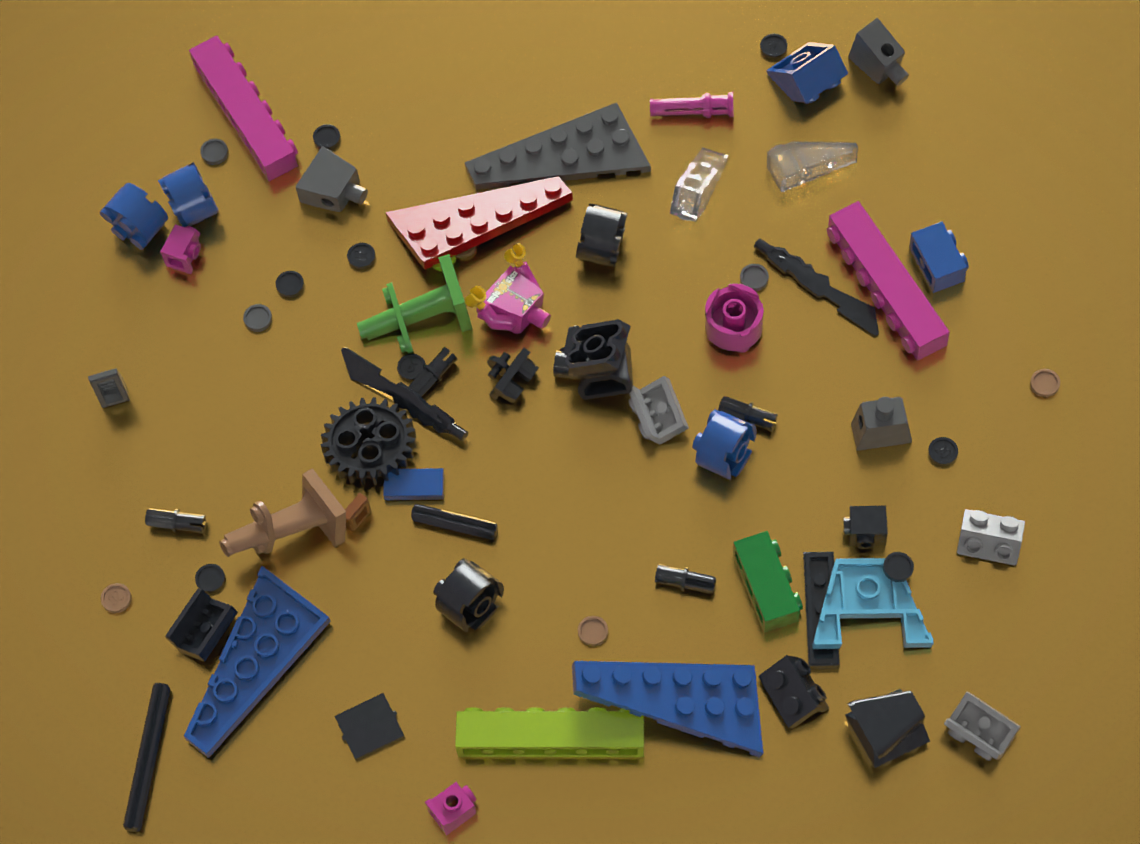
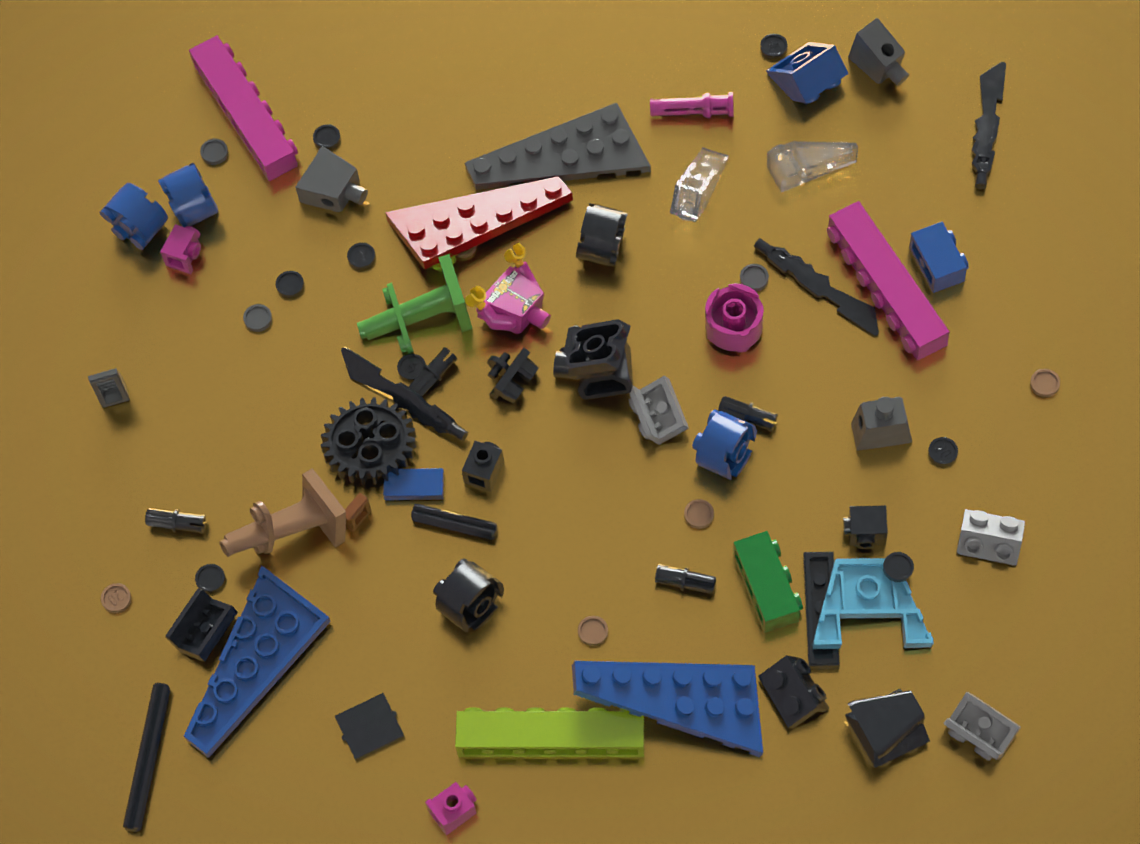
none -> black brick [462,441,504,492]
none -> medium nougat piece [684,499,714,529]
none -> black sword [972,62,1006,190]

